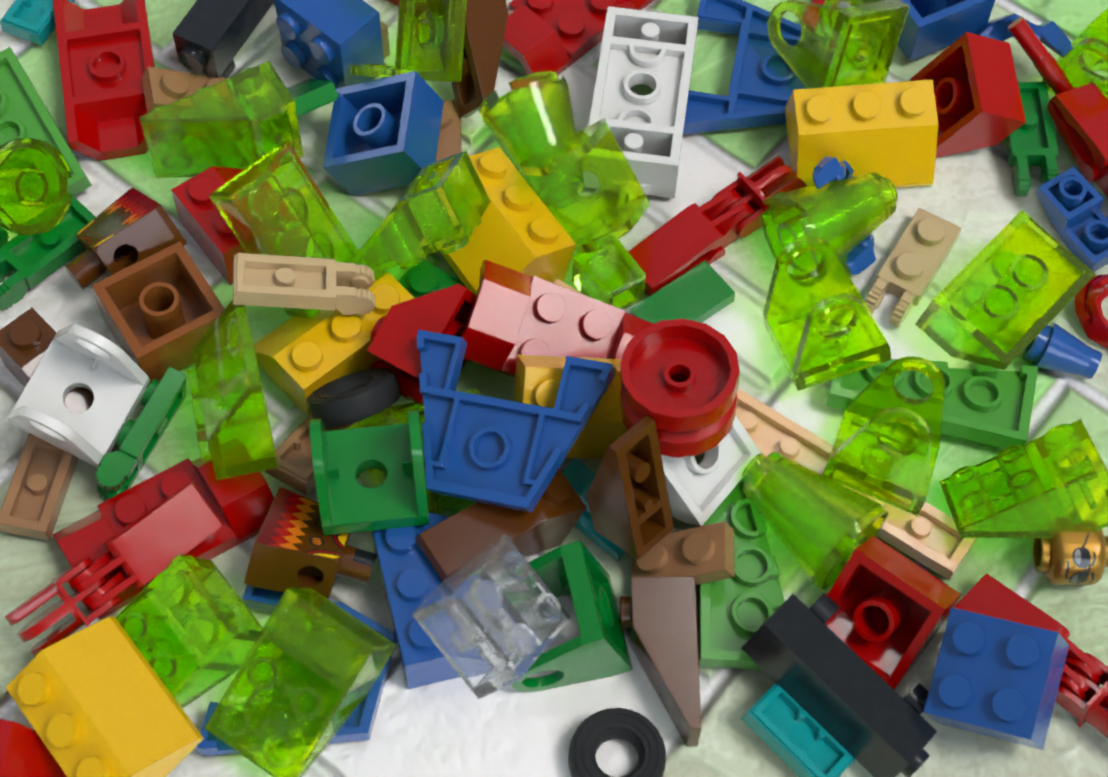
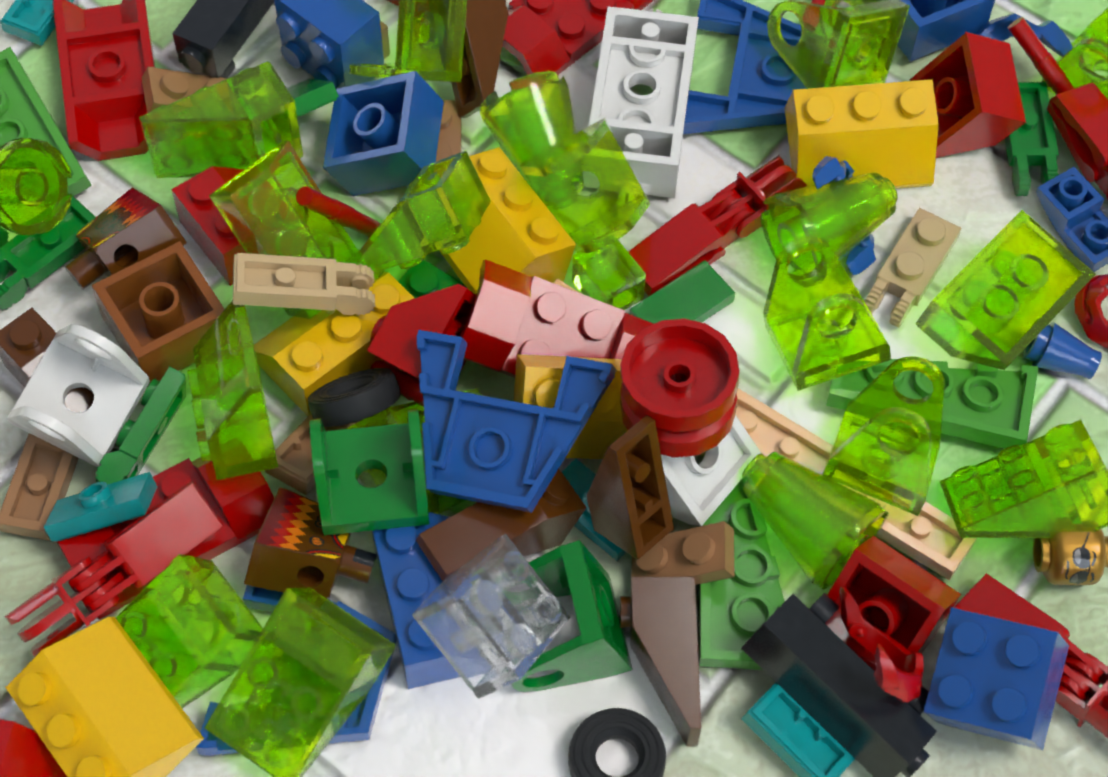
none -> teal plate [44,472,157,542]
none -> red piece [296,186,381,238]
none -> red helmet [839,587,924,703]

